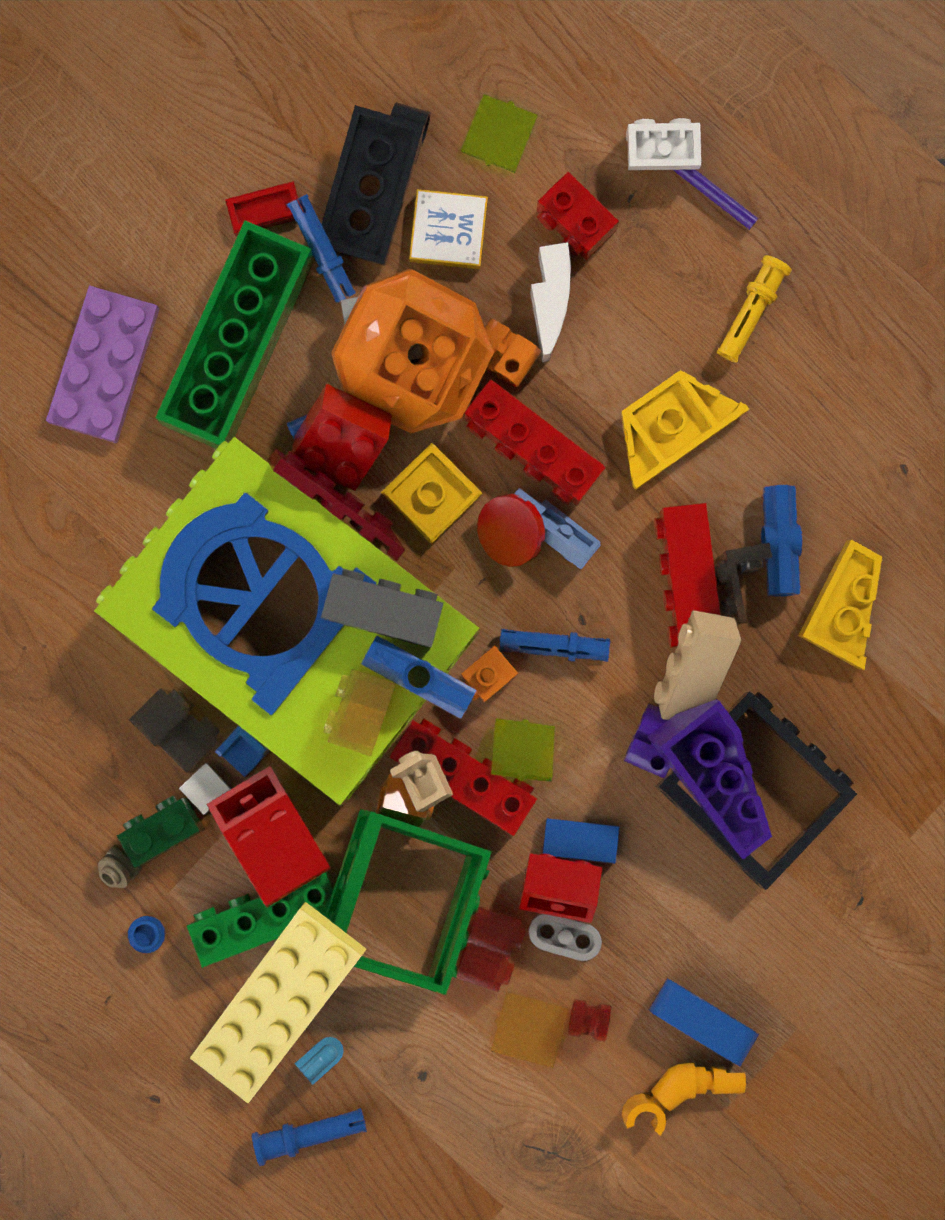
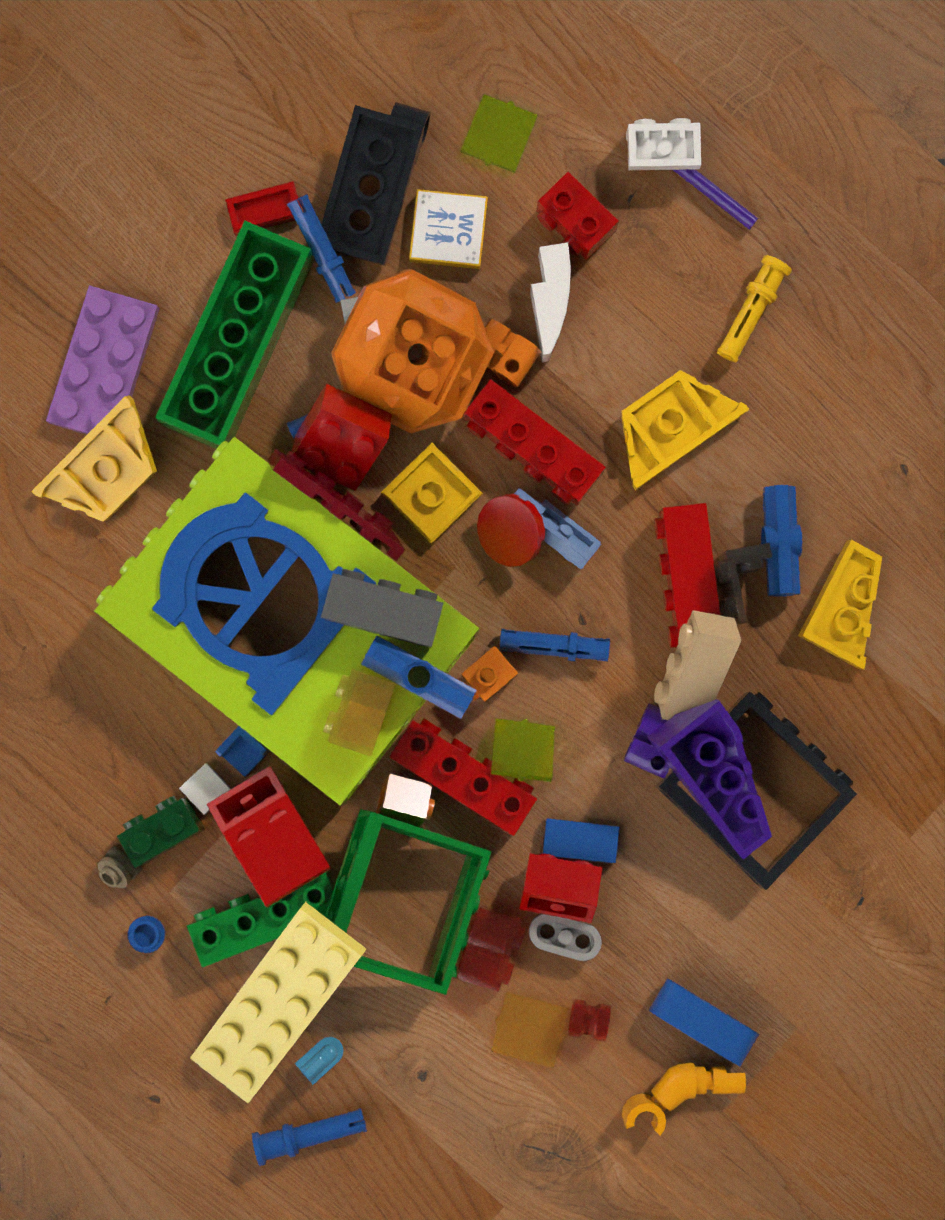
clear smoke brick [129,688,223,773] -> none
tan bracket [390,751,453,812] -> none
none -> yellow wing [31,395,157,522]

